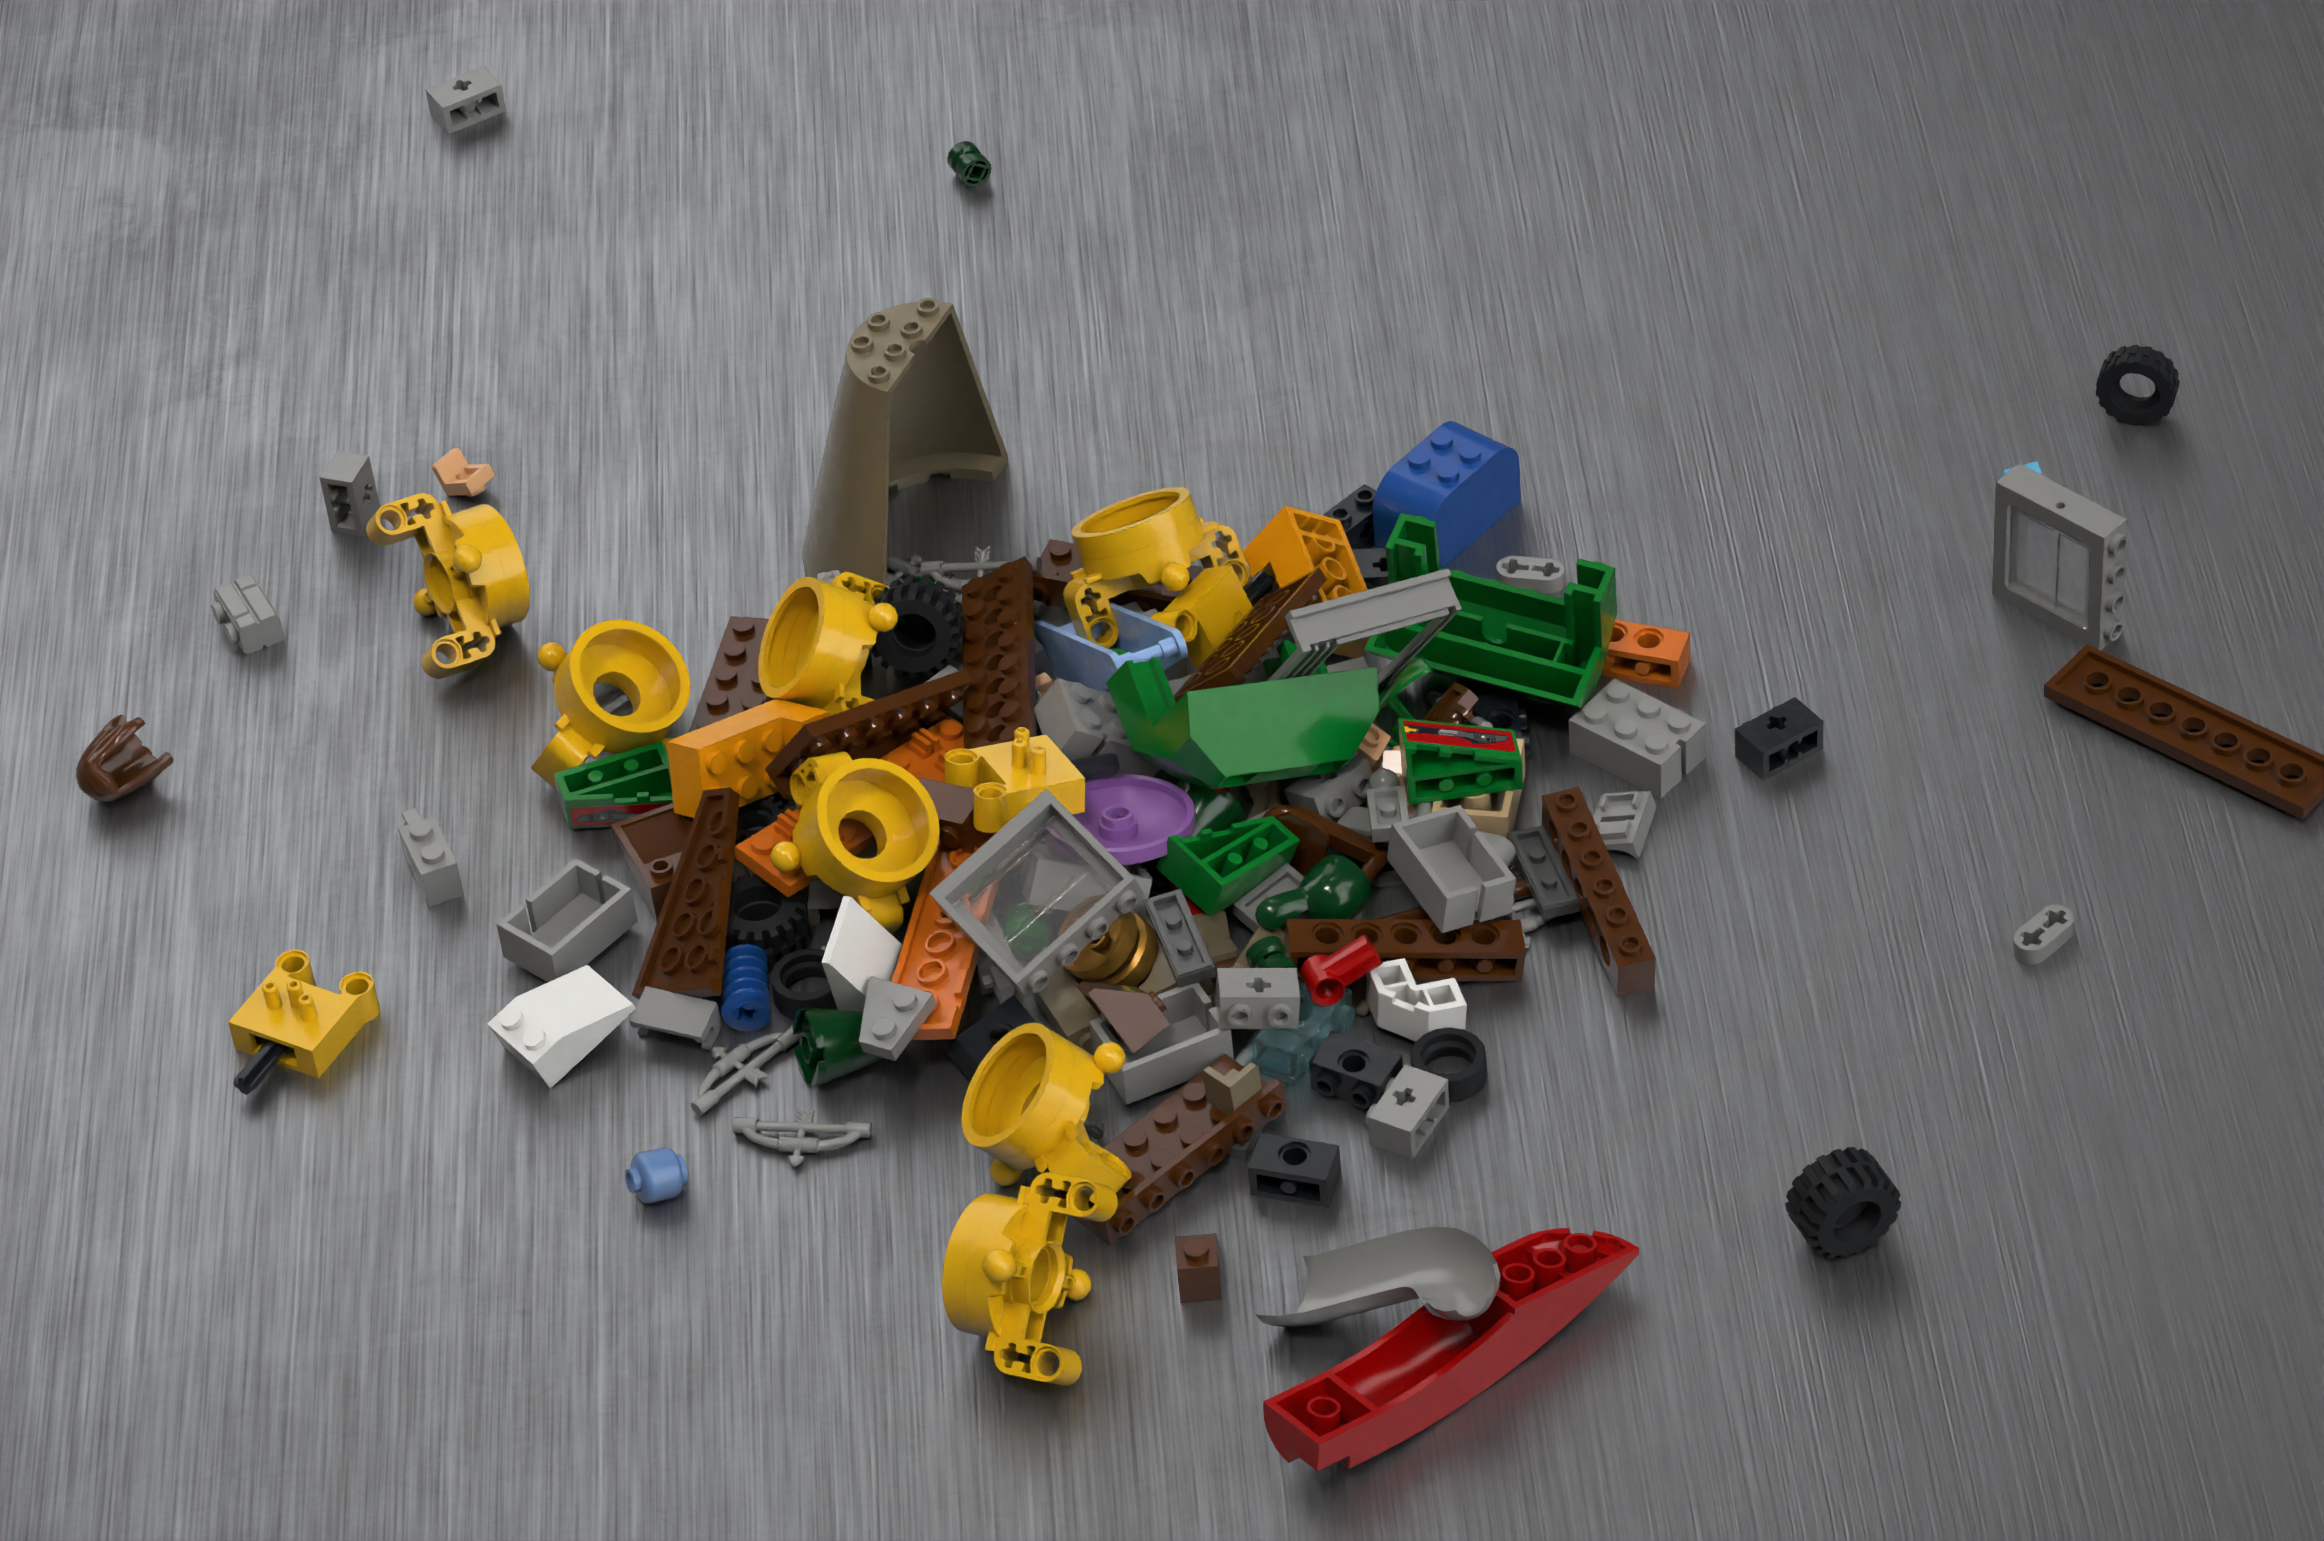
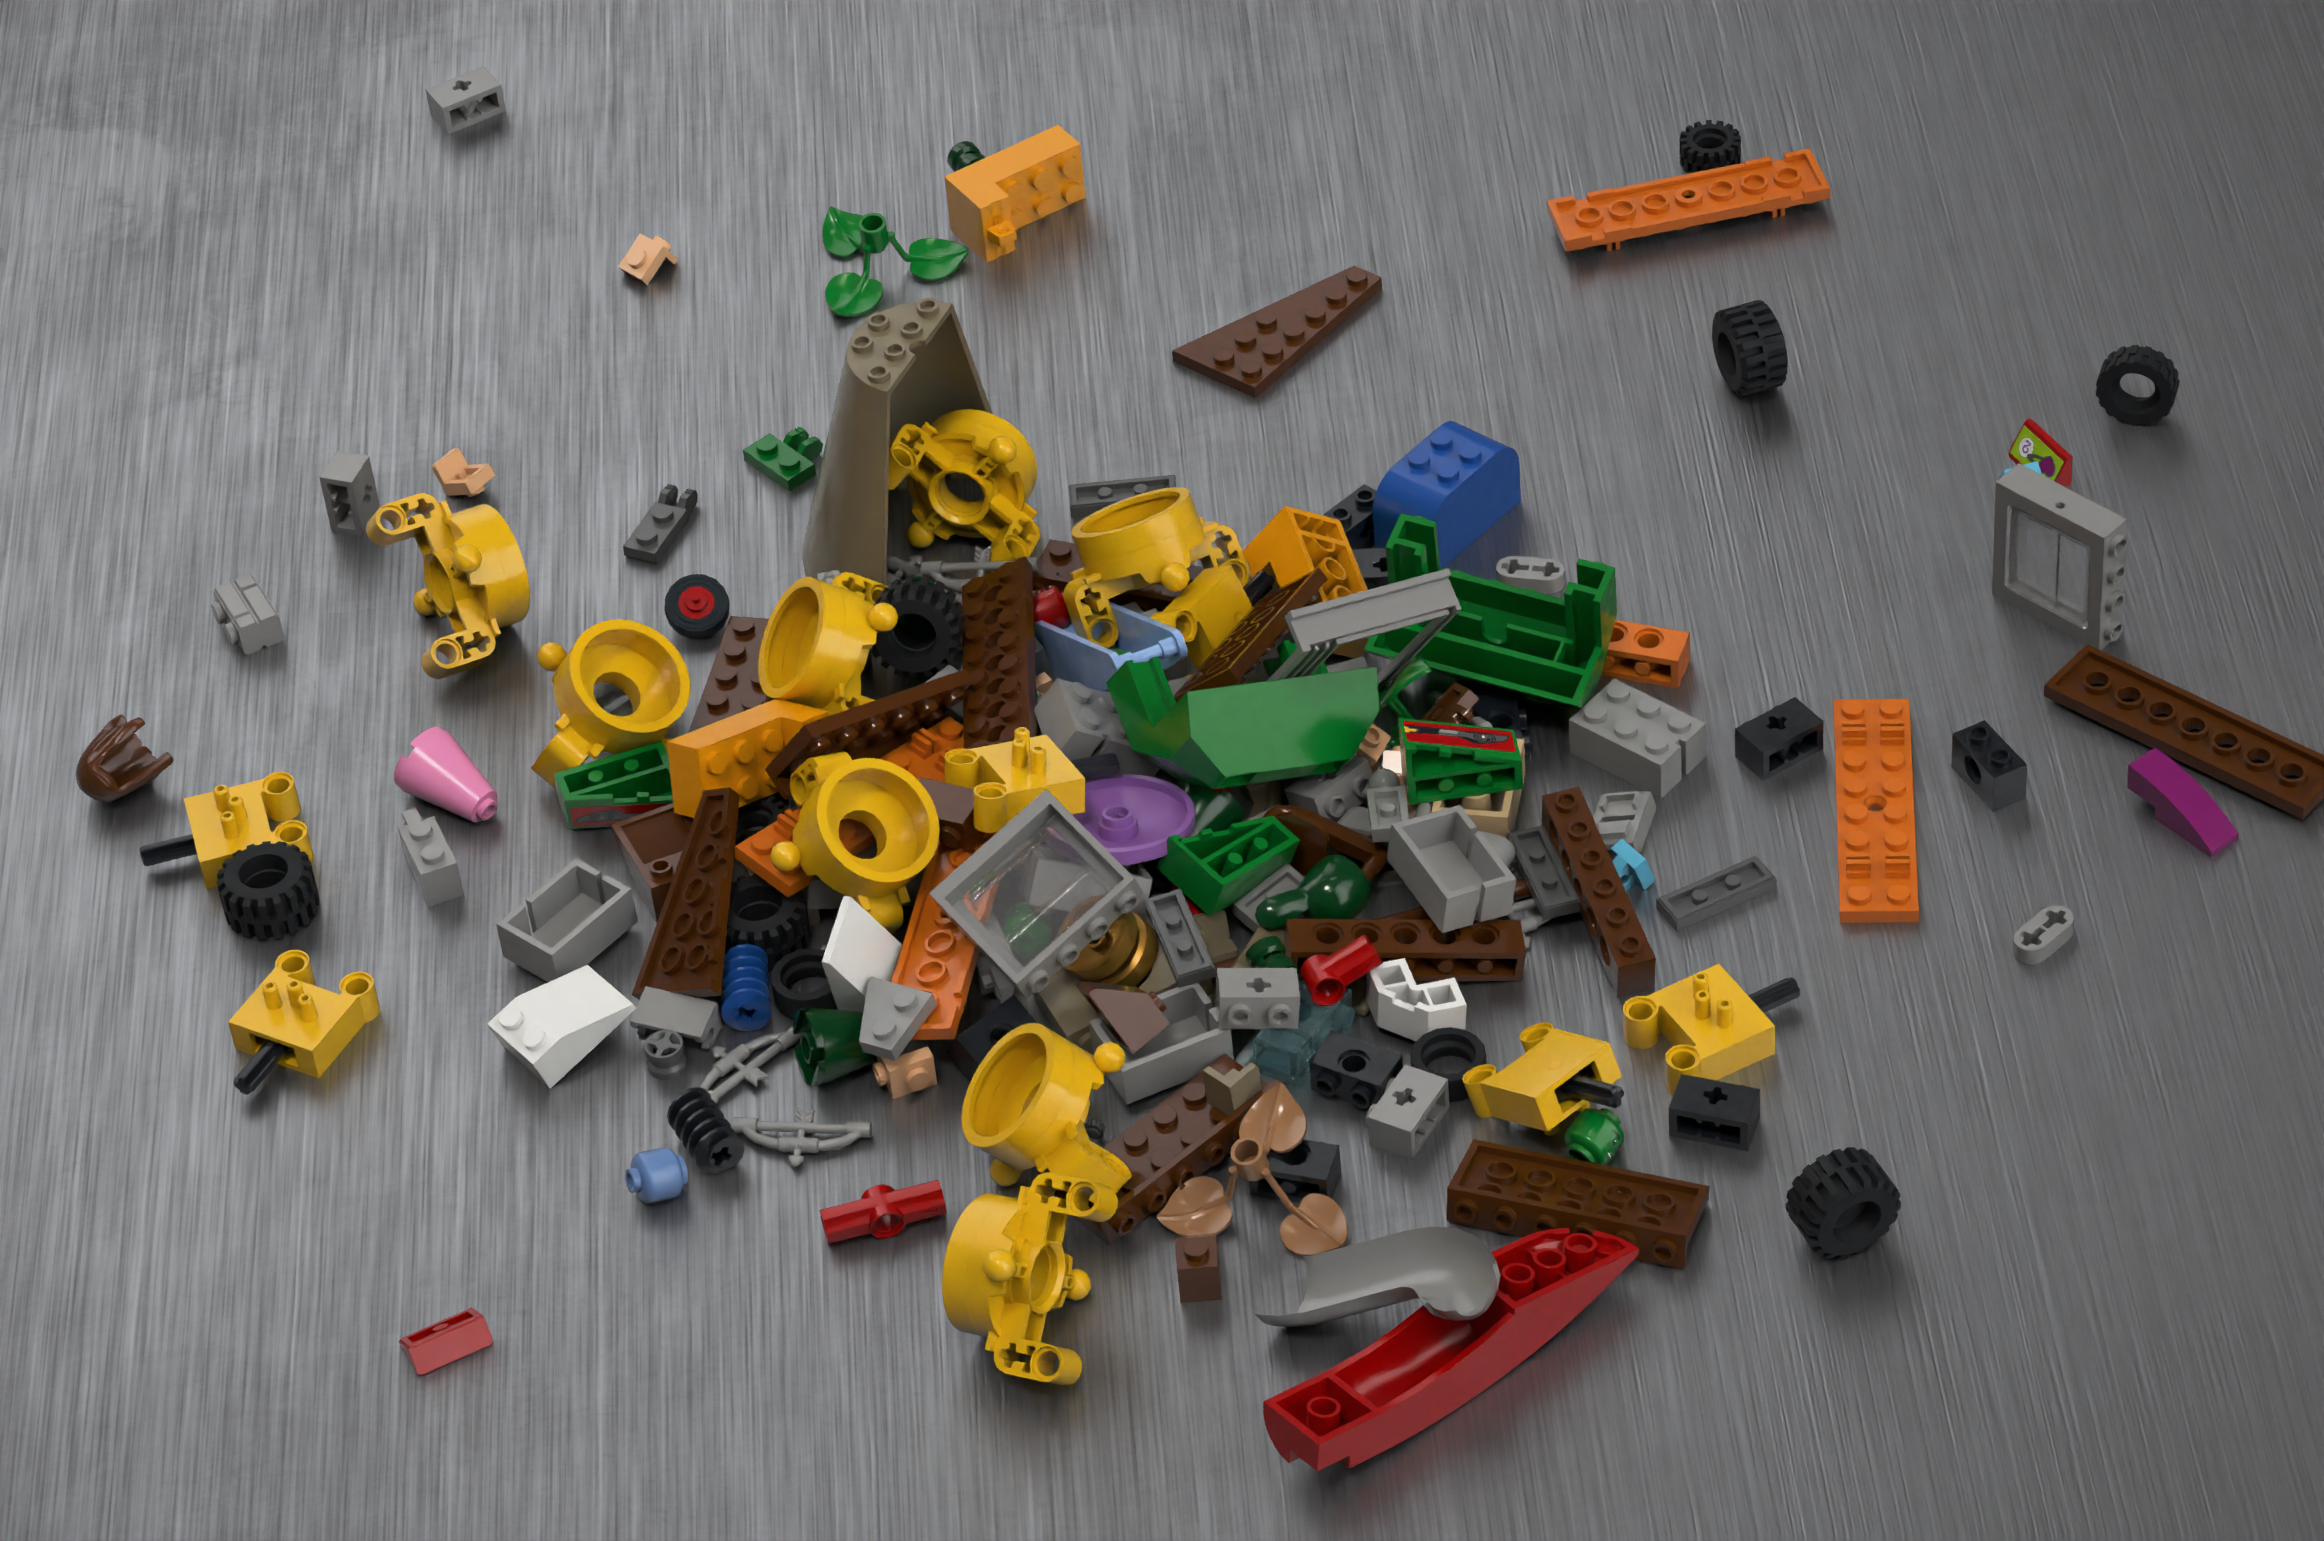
none -> yellow piece [140,772,314,889]
none -> black tyre [217,841,319,940]
none -> bright pink cone [394,726,498,823]
none -> red slope [399,1308,493,1375]
none -> light nougat bracket [618,233,678,285]
none -> dark grey hinge [623,484,698,563]
none -> dark grey wheel [644,1030,687,1080]
none -> black wheel [664,574,730,639]
none -> black piece [667,1087,745,1174]
none -> green hinge [743,427,824,491]
none -> red piece [819,1180,947,1243]
none -> green plant [822,206,968,317]
none -> light nougat bracket [872,1046,937,1099]
none -> yellow piece [889,409,1041,573]
none -> light orange hinge [944,125,1086,263]
none -> red head [1033,585,1071,629]
none -> dark grey tile [1069,475,1176,517]
none -> medium nougat plant [1157,1082,1348,1257]
none -> reddish brown wing [1172,266,1382,398]
none -> reddish brown bracket [1446,1139,1710,1269]
none -> yellow piece [1462,1022,1624,1136]
none -> orange piece [1547,148,1830,252]
none -> green head [1564,1108,1624,1165]
none -> medium azure tile [1610,839,1656,891]
none -> yellow piece [1623,963,1800,1095]
none -> dark grey tile [1656,856,1777,932]
none -> black brick [1669,1074,1760,1151]
none -> black tyre [1679,120,1741,173]
none -> black tyre [1712,300,1788,397]
none -> orange piece [1833,698,1919,923]
none -> black brick [1951,720,2027,812]
none -> slope [2009,418,2073,487]
none -> magenta slope [2127,747,2239,857]

